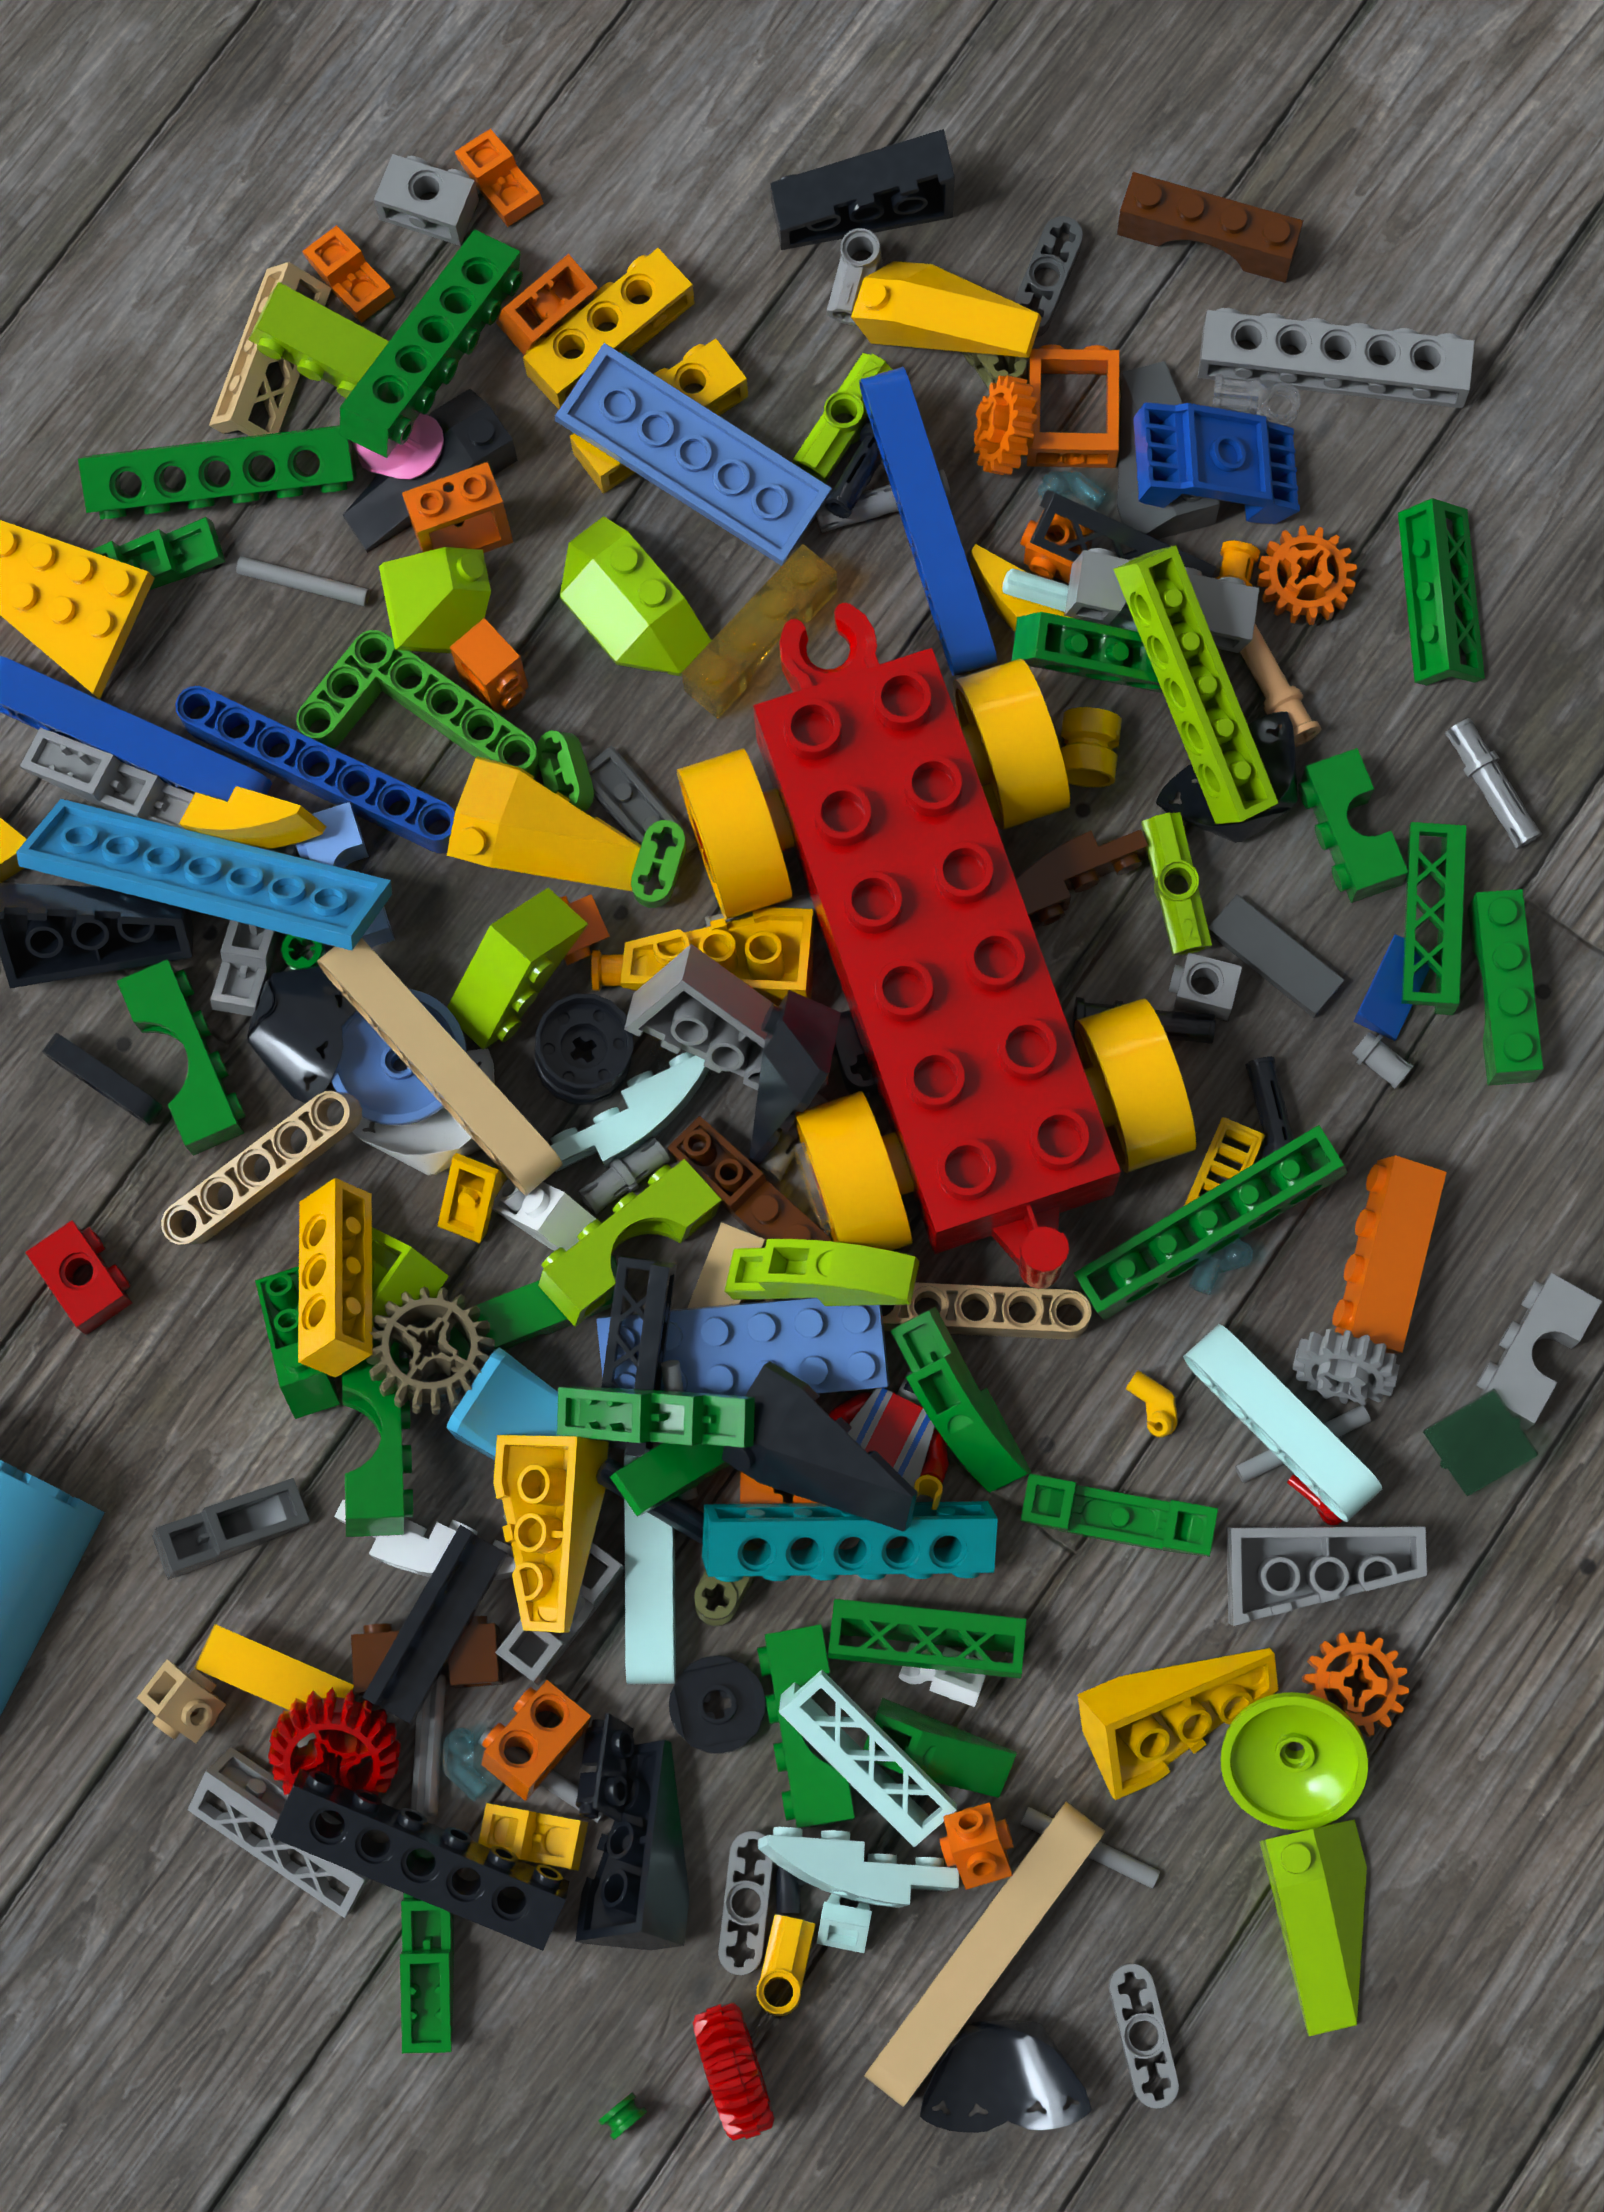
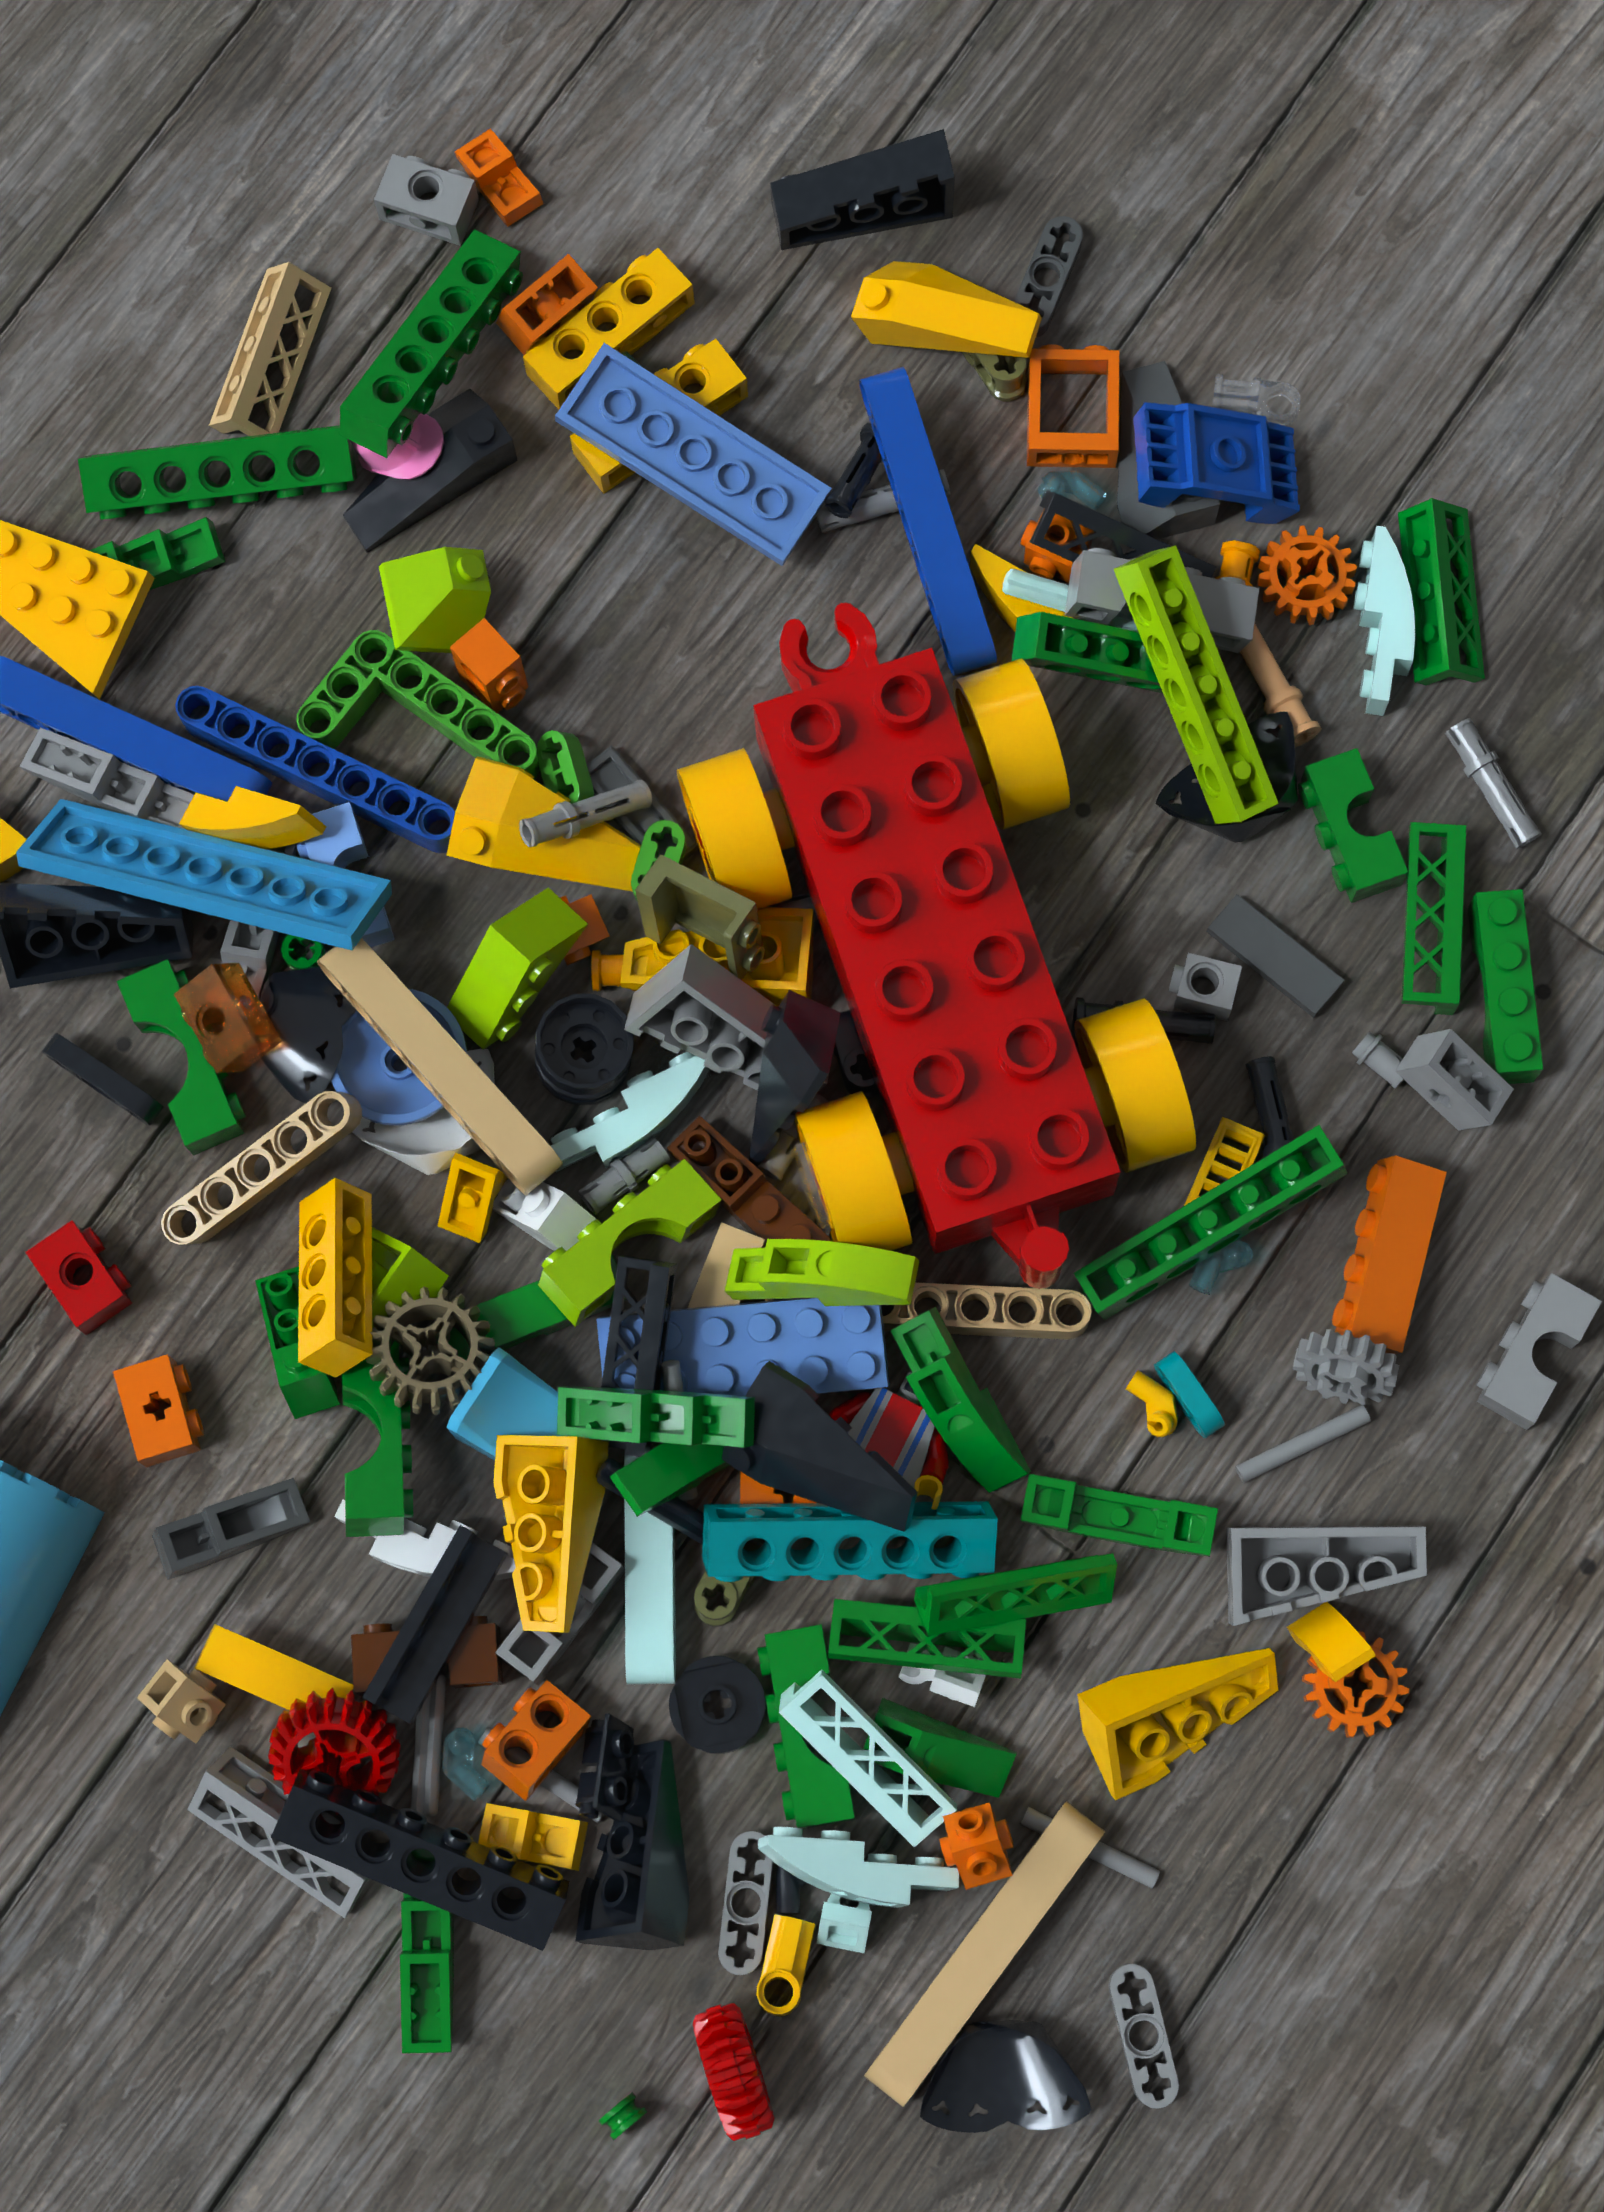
light grey bar [236,556,370,607] -> none
lime brick [248,282,389,398] -> none
orange slope [302,225,395,323] -> none
orange window [402,462,514,553] -> none
lime wedge [560,516,715,677] -> none
clear yellow arch [682,544,837,719] -> none
lime piece [792,353,893,484] -> none
light grey piece [827,228,883,326] -> none
orange gear [974,375,1037,475] -> none
reddish brown slope [1016,829,1148,926] -> none
yellow wheel [1060,707,1122,787] -> none
reddish brown arch [1117,172,1304,283] -> none
lime piece [1141,812,1212,956] -> none
light aqua beam [1183,1324,1382,1522] -> none
light grey brick [1198,308,1475,408] -> none
lime dish [1221,1692,1368,1830] -> none
lime wedge [1259,1819,1367,2036] -> none
red hand [1287,1474,1343,1526] -> none
blue slope [1353,934,1430,1041] -> none
clear green piece [1423,1388,1538,1496] -> none
none -> orange brick [113,1354,204,1467]
none -> clear orange brick [174,963,282,1073]
none -> light grey pin [519,780,652,847]
none -> olive panel [635,854,765,980]
none -> green fence [914,1553,1117,1636]
none -> teal beam [1154,1351,1225,1438]
none -> yellow slope [1287,1602,1376,1682]
none -> light aqua slope [1353,526,1415,716]
none -> light grey brick [1395,1029,1514,1130]

